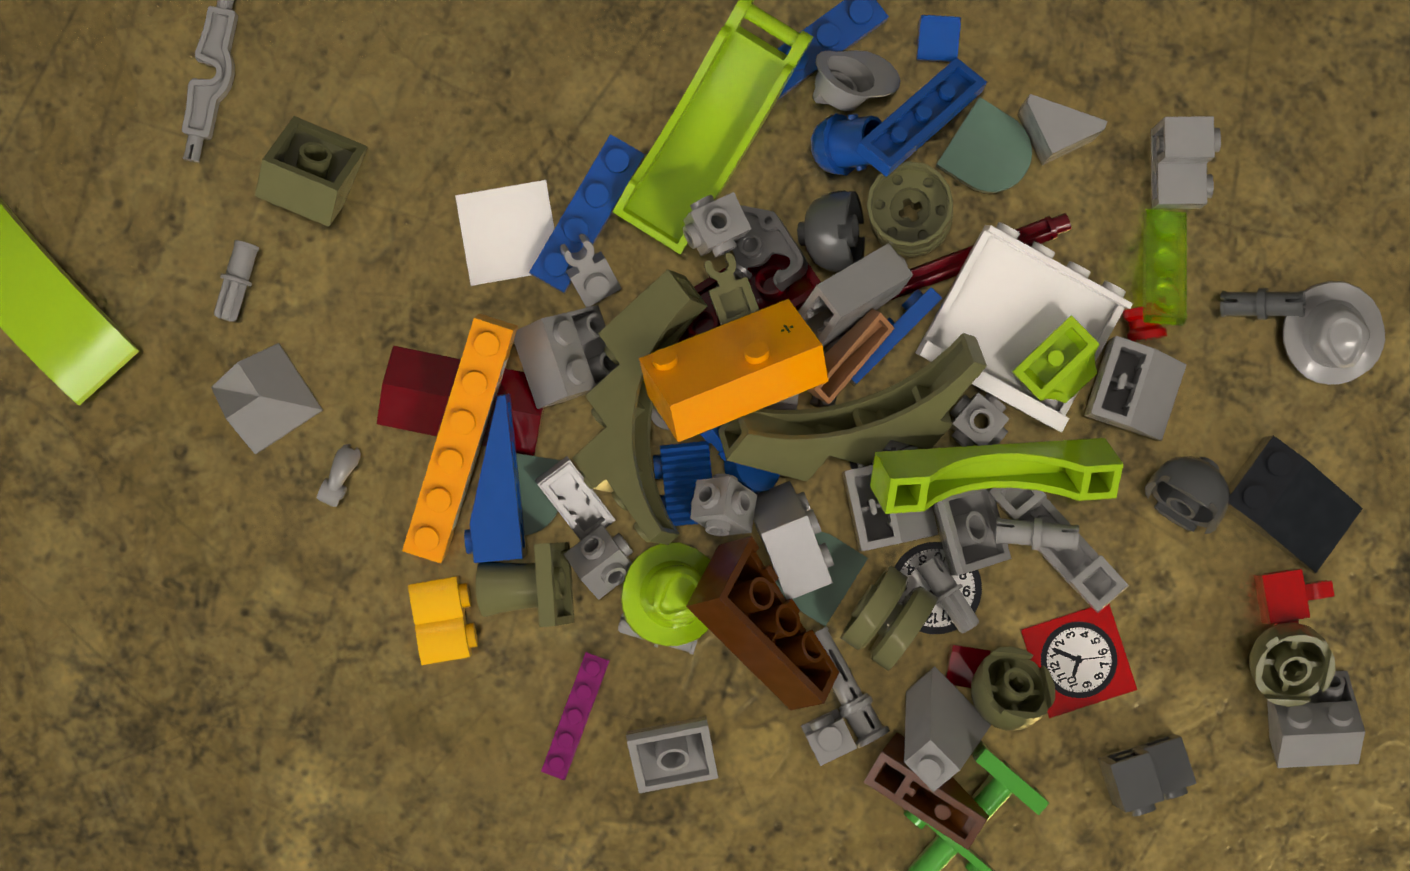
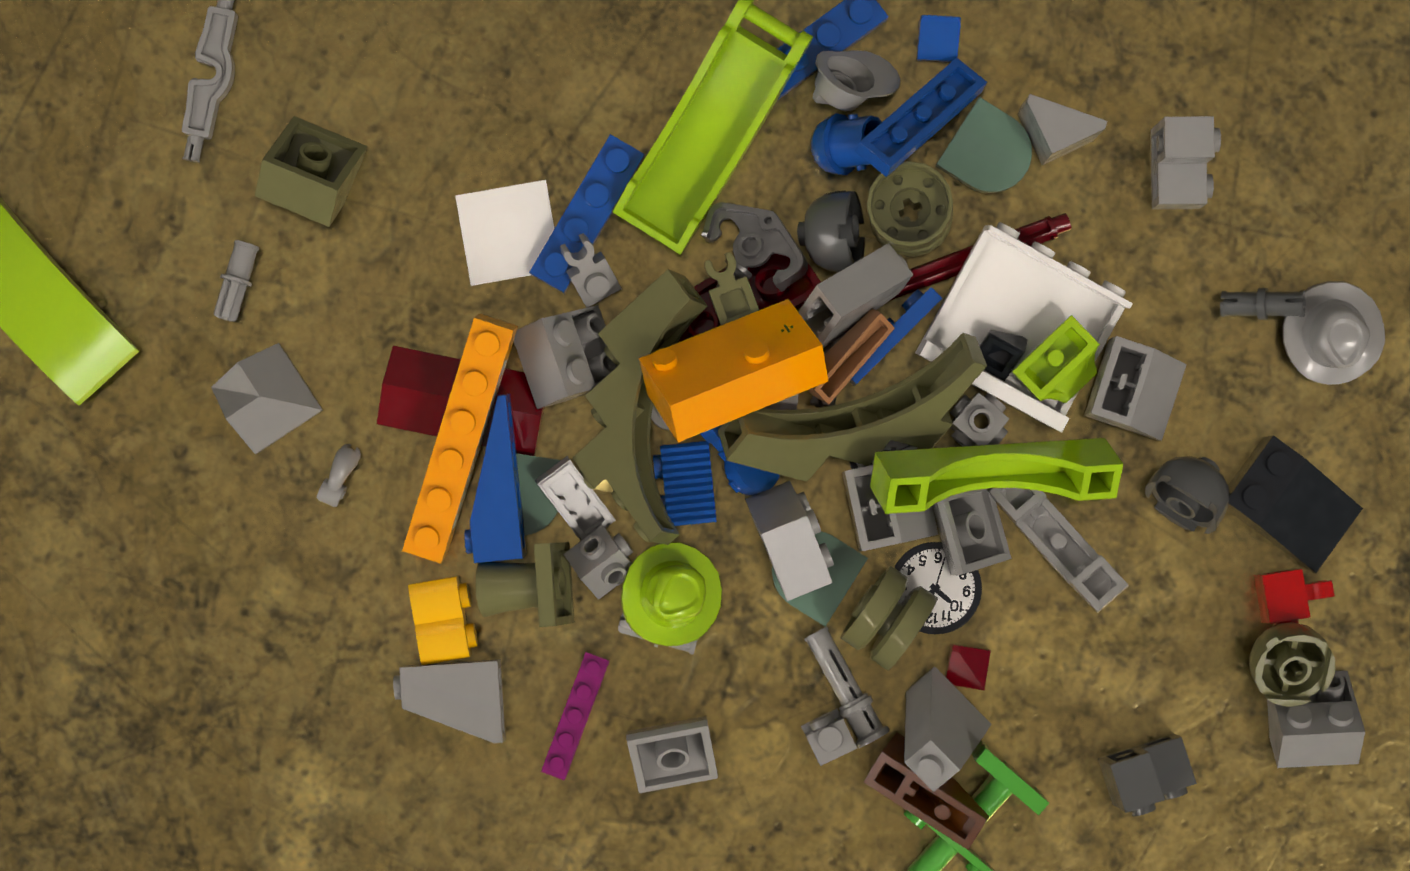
light grey brick [683,192,752,257] -> none
reddish brown wedge [686,536,839,710] -> none
light grey brick [690,473,757,536] -> none
light grey axle [917,554,979,633] -> none
olive cylinder [971,646,1055,731] -> none
light grey pin [995,517,1079,551] -> none
sticker [1021,604,1137,718] -> none
red wheel [1123,304,1167,342] -> none
clear neon green plate [1143,209,1187,326] -> none
none -> light grey slope [393,659,506,743]
none -> black slope [980,330,1028,381]

